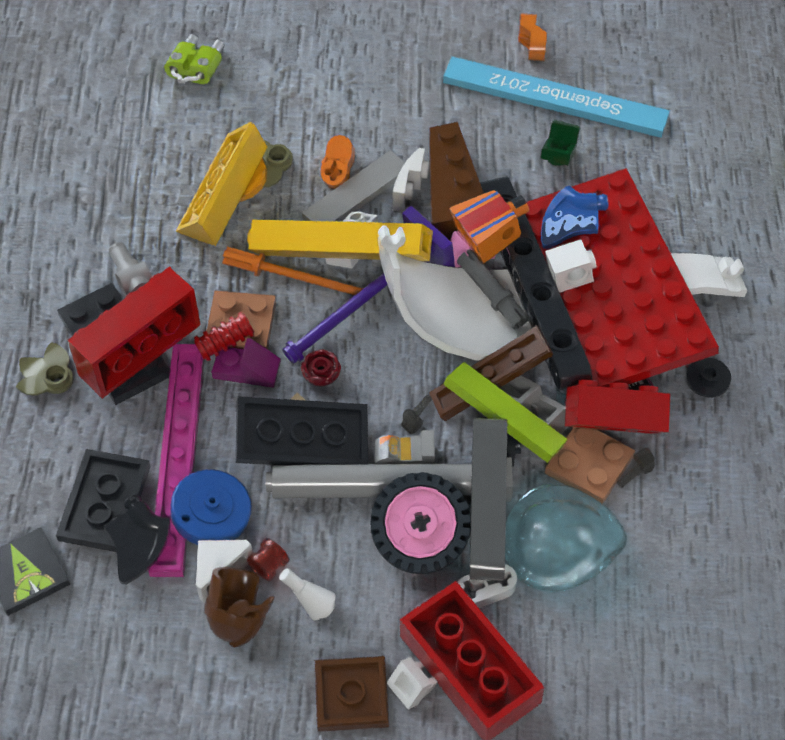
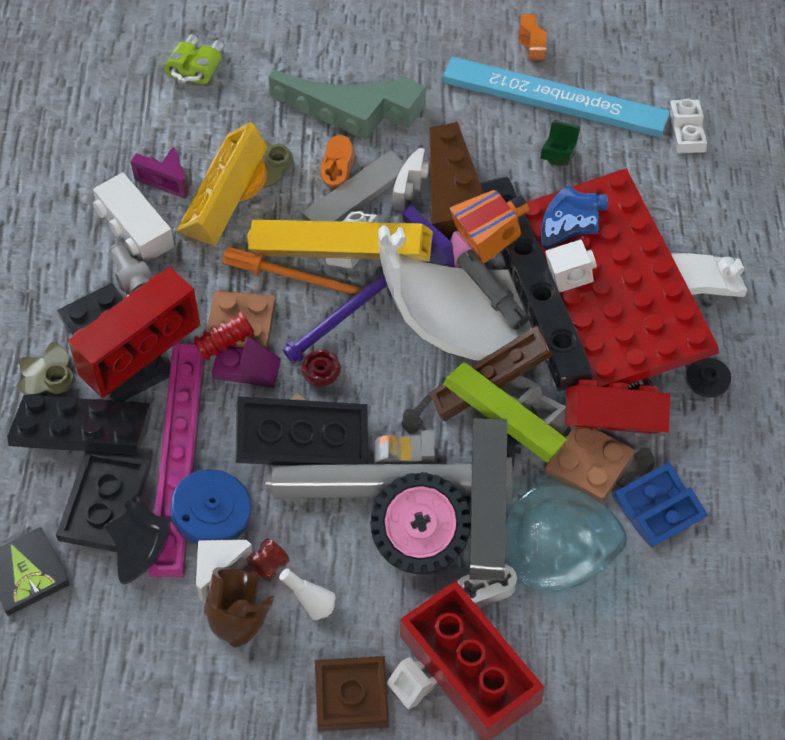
none -> black plate [7,395,151,455]
none -> white brick [93,172,175,263]
none -> magenta slope [130,147,188,199]
none -> sand green arch [268,69,426,140]
none -> blue slope [612,462,708,548]
none -> white slope [670,99,707,153]

